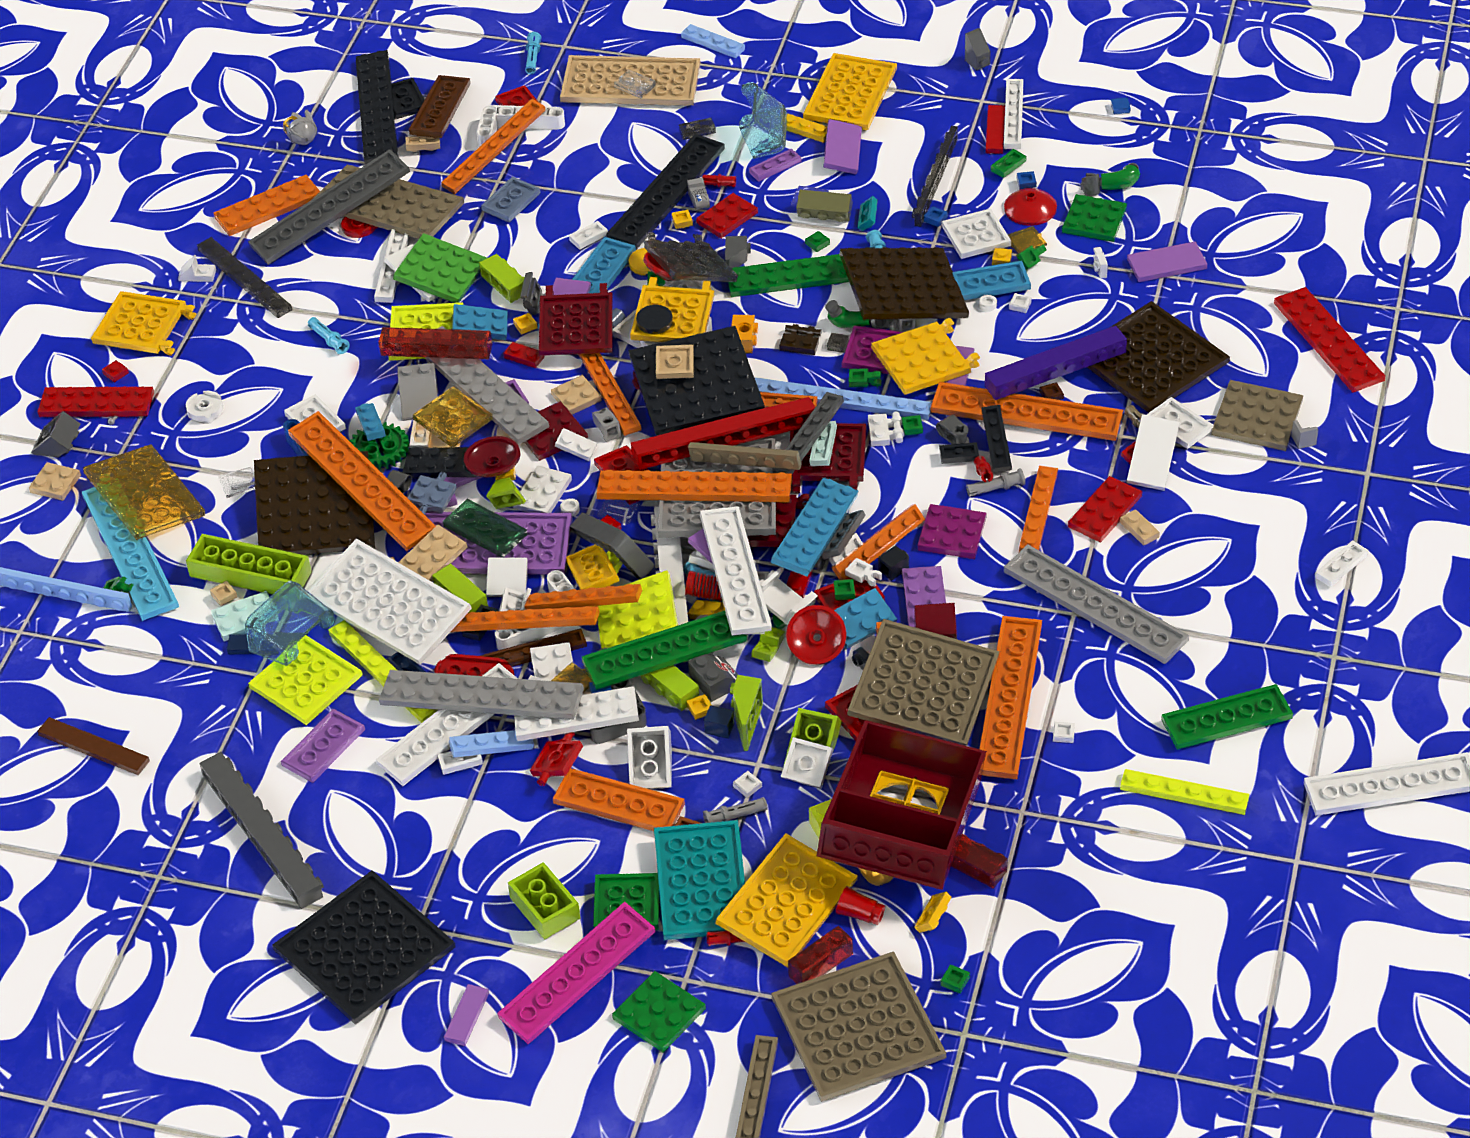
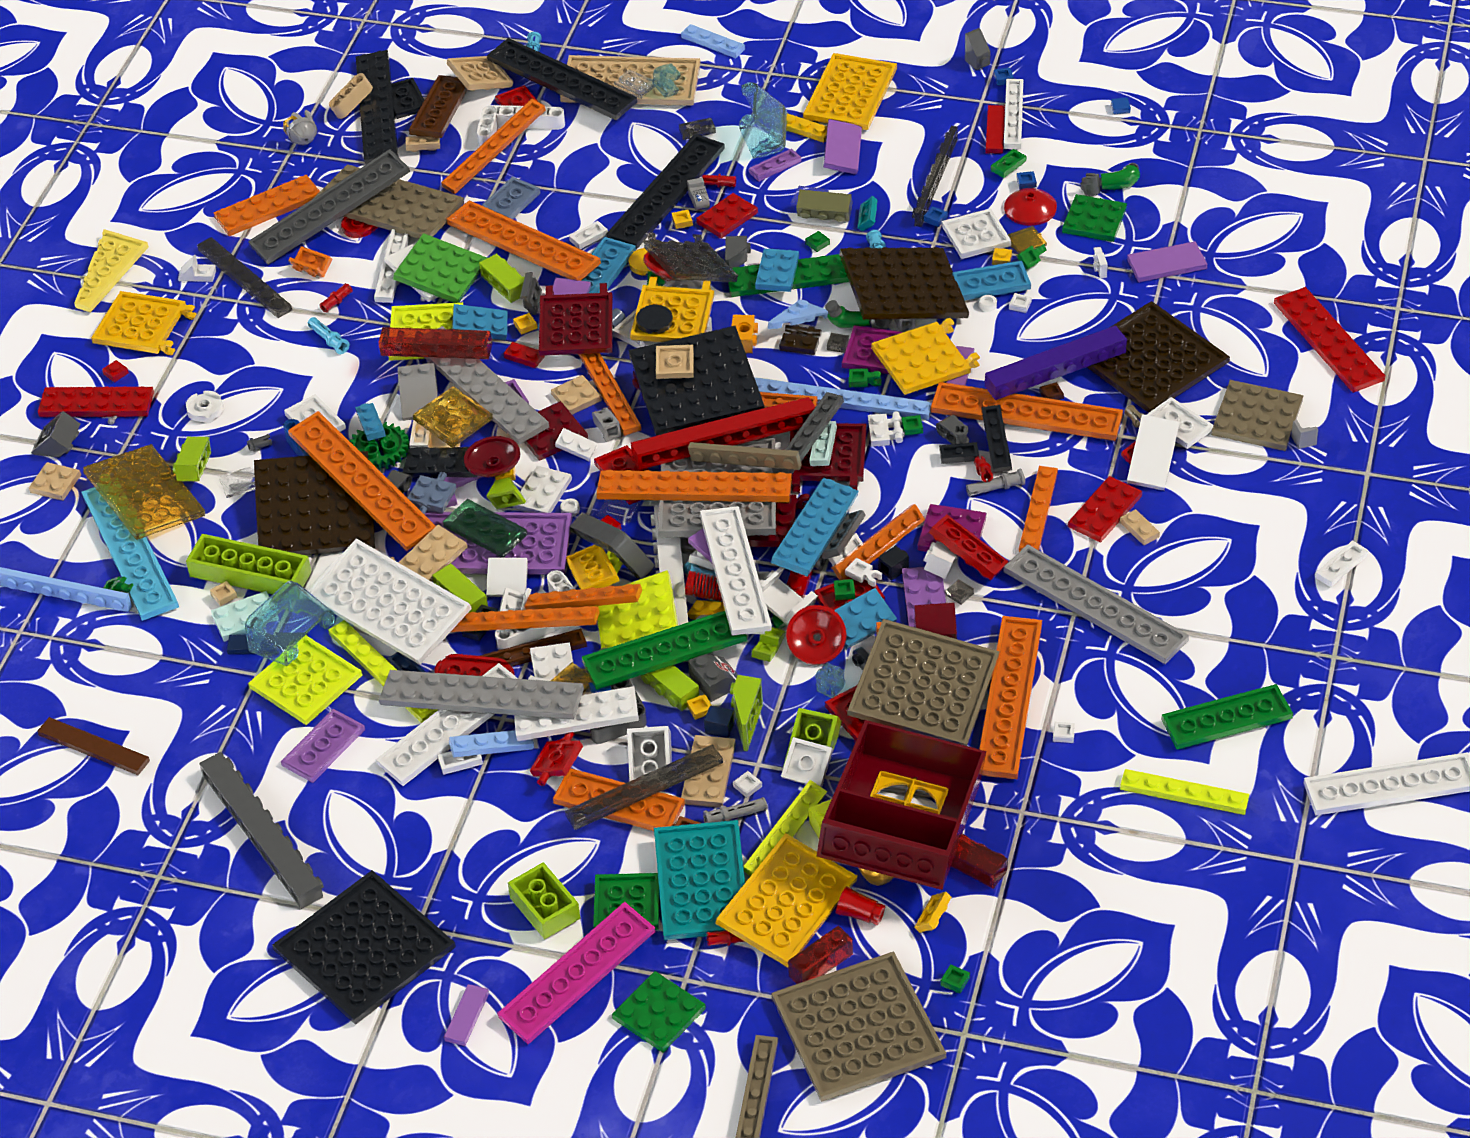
none -> light yellow wing [74,229,149,313]
none -> lime brick [173,436,211,481]
none -> dark grey pin [247,434,272,452]
none -> orange bracket [288,246,333,278]
none -> red pin [319,283,353,313]
none -> tan beam [329,73,373,119]
none -> tan plate [446,56,513,91]
none -> orange plate [446,200,601,281]
none -> black plate [487,38,637,120]
none -> clear smoke plate [565,744,723,830]
none -> clear light blue plate [652,63,681,97]
none -> tan plate [681,735,736,808]
none -> neon yellow plate [743,780,827,876]
none -> dark azure plate [755,248,799,292]
none -> light blue wing [768,300,828,330]
none -> clear light blue brick [815,662,846,698]
none -> white brick [923,541,957,579]
none -> red plate [928,514,1009,580]
none -> clear smoke plate [946,579,974,605]
none -> blue plate [994,68,1014,85]

